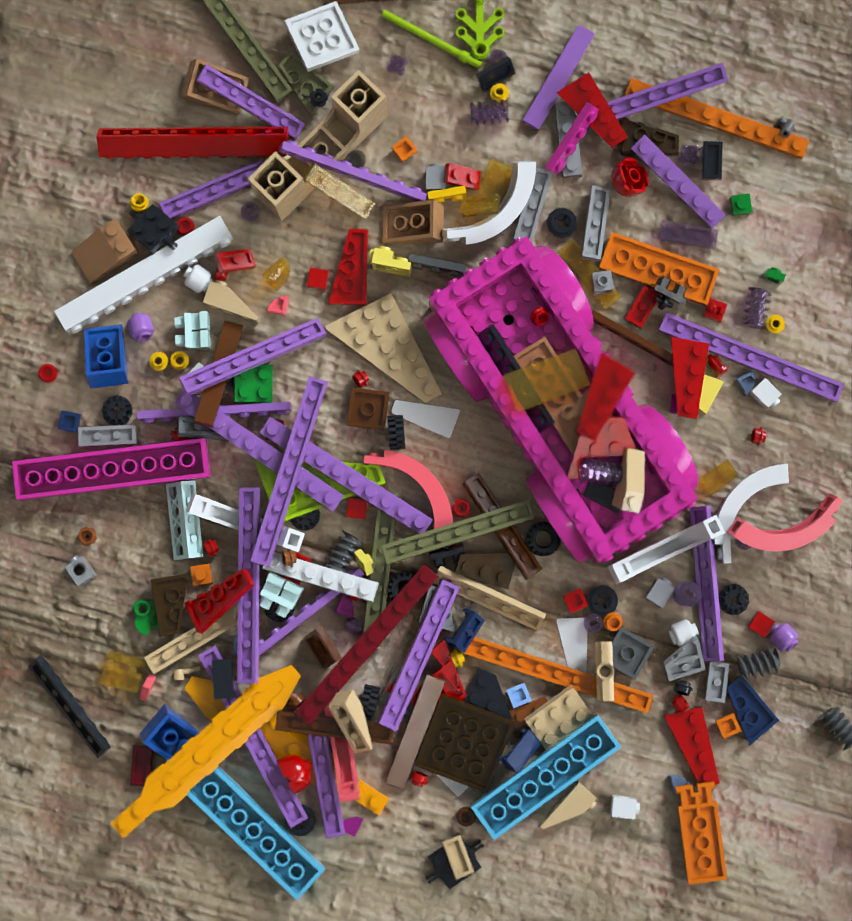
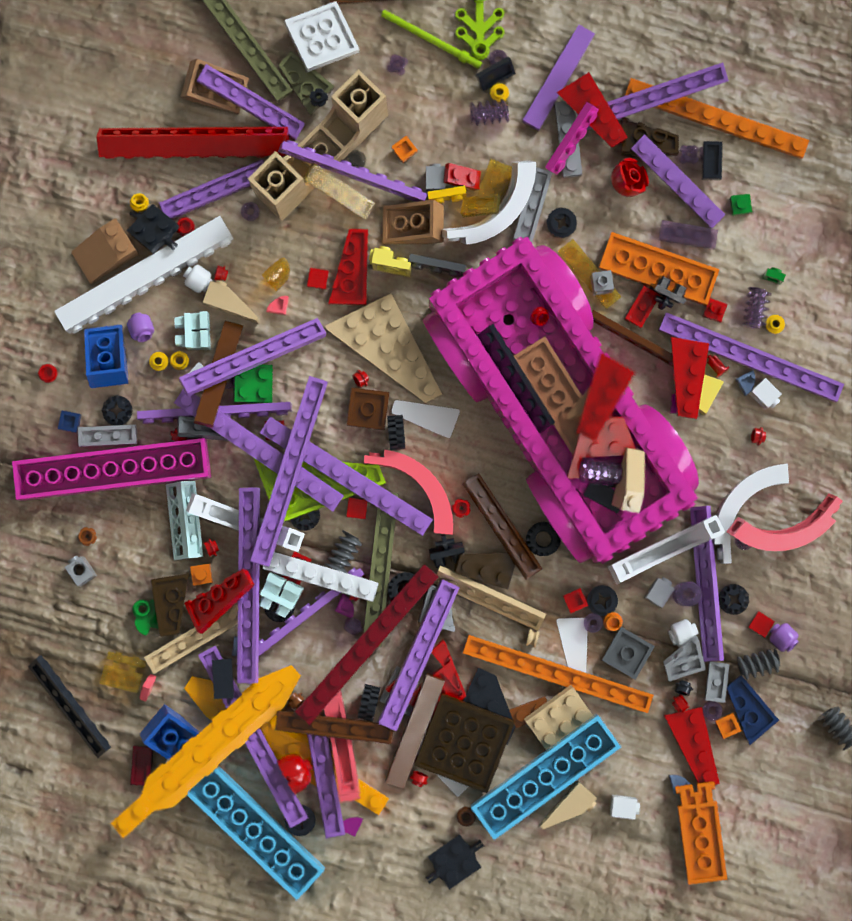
tan hand [174,666,200,680] -> none
red plate [214,249,256,273] -> none
dark orange plate [282,549,297,568] -> none
reddish brown plate [304,626,342,670] -> none
tan slope [329,689,373,753] -> none
light yellow plate [354,549,373,576] -> none
olive plate [381,500,535,565] -> none
tan tile [442,835,474,879] -> none
dark blue hinge [444,608,485,653] -> none
yellow plate [450,649,465,668] -> none
dark blue hinge [499,728,541,773] -> none
clear yellow tile [503,349,590,413] -> none
light blue plate [506,683,531,708] -> none
light grey plate [581,185,611,262] -> none
tan piece [595,642,614,701] -> none
clear yellow plate [698,459,738,497] -> none
flat silver arm [777,116,795,138] -> none
none -> tan bush [526,629,539,648]
none -> clear purple plate [703,701,722,721]

